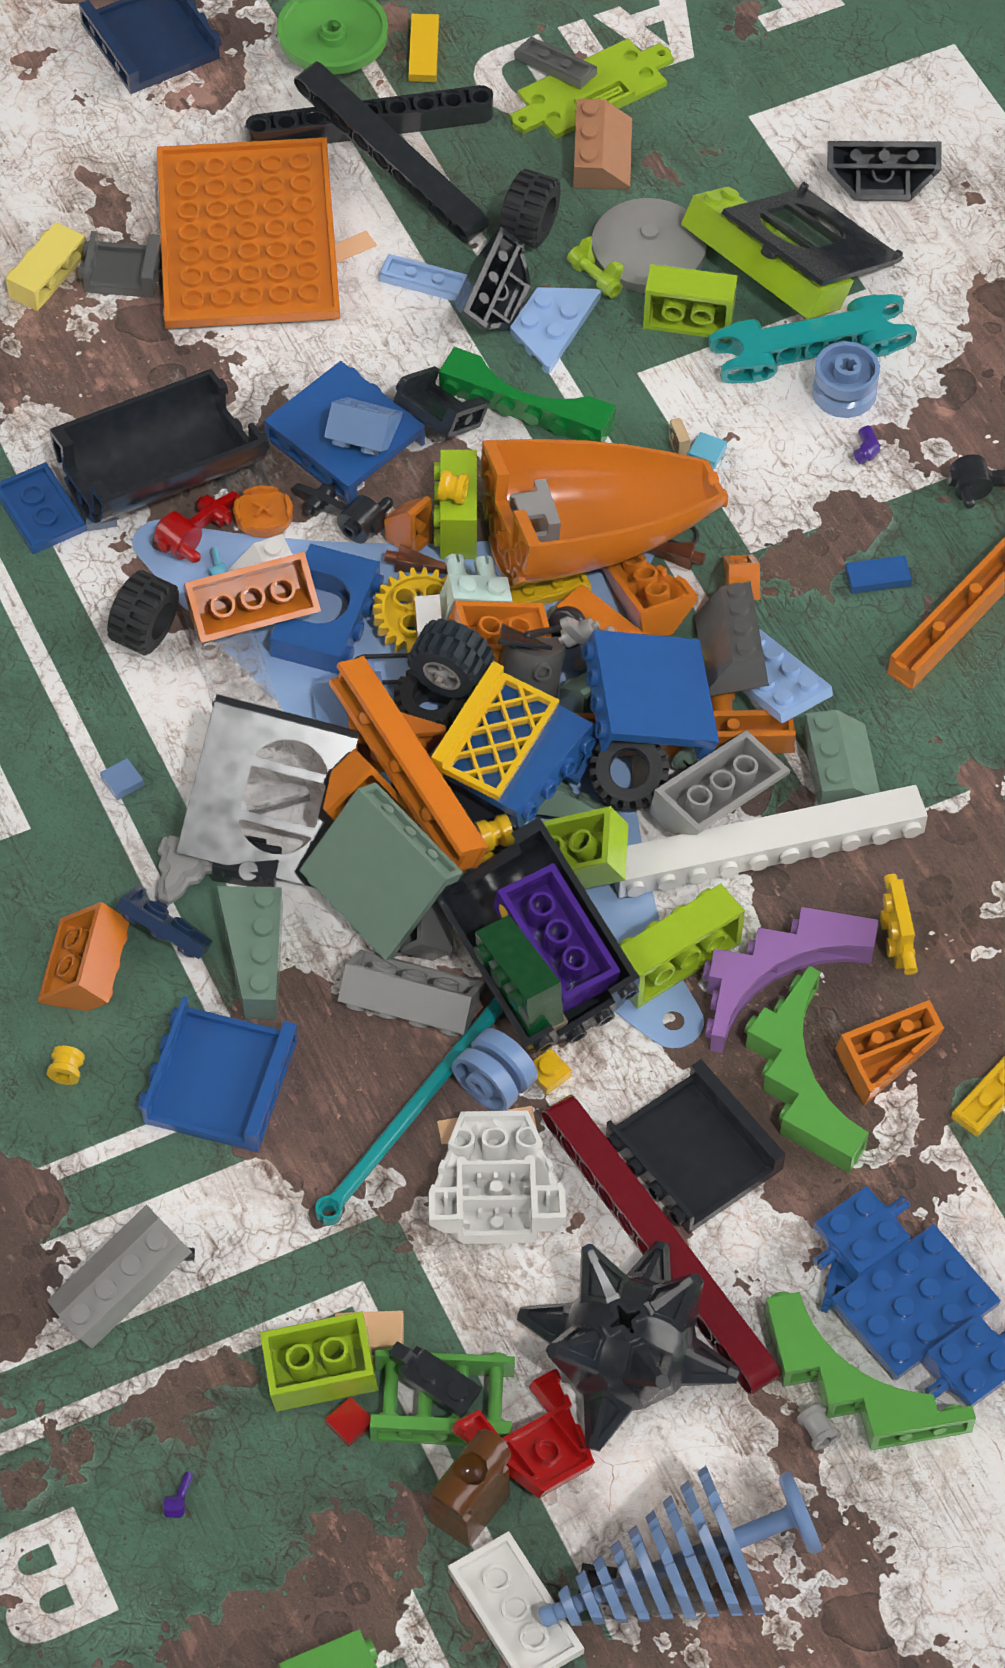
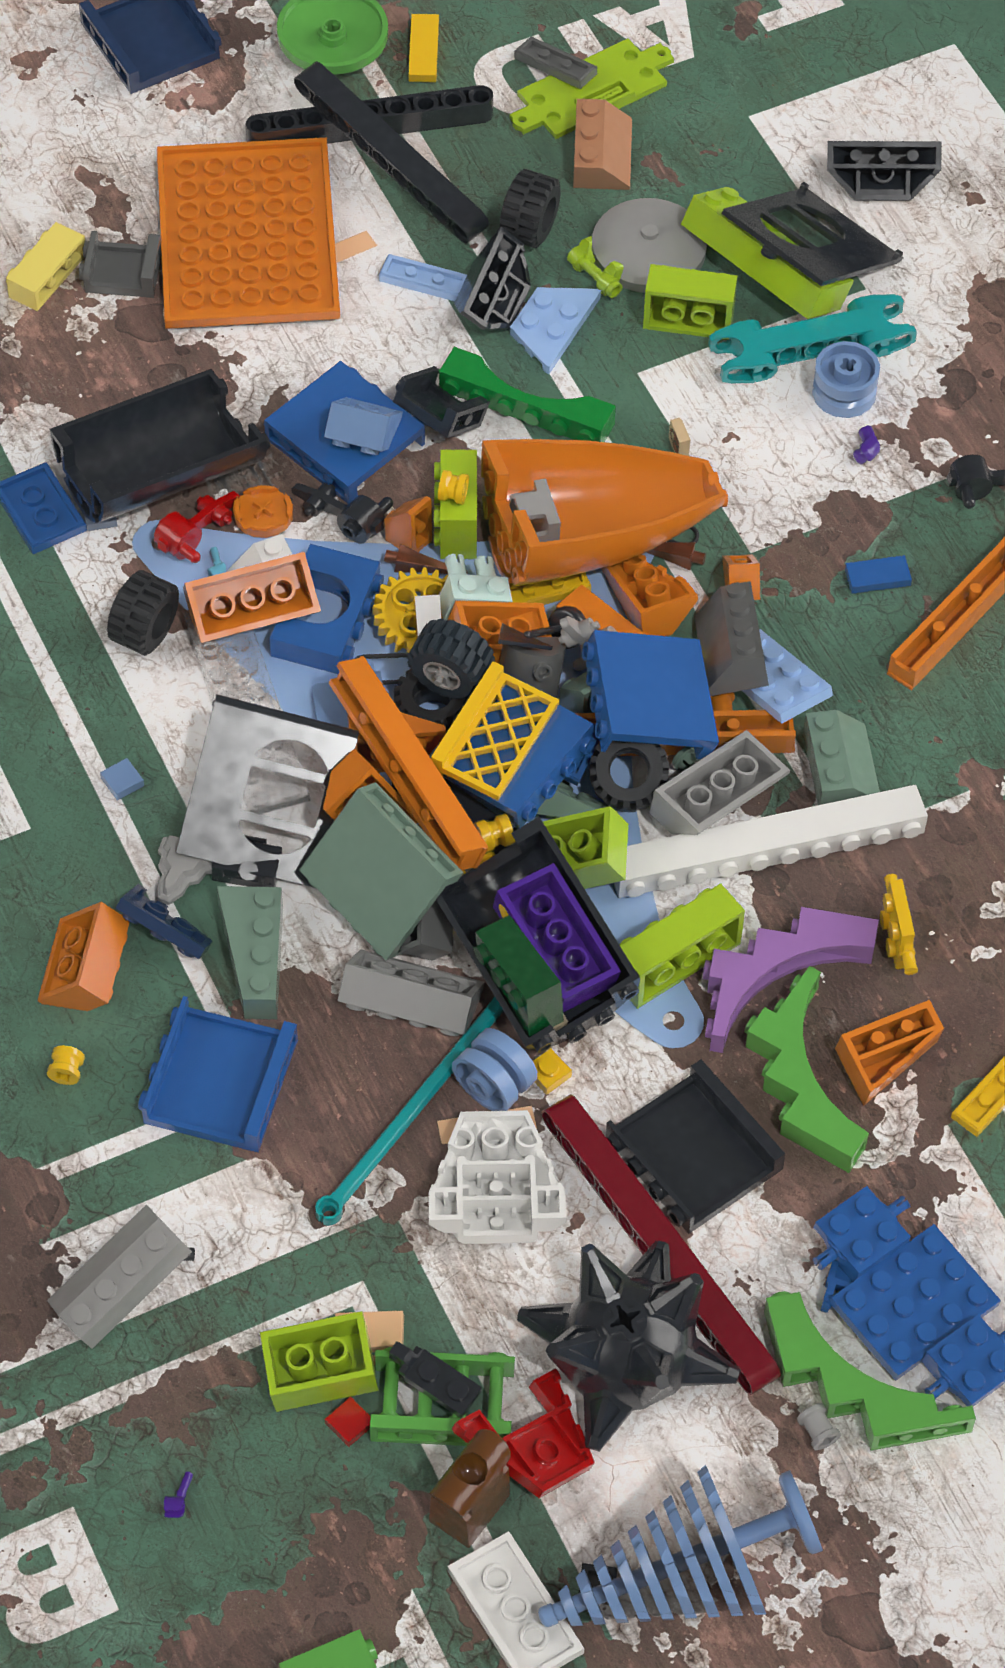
medium azure tile [688,432,728,469] -> none

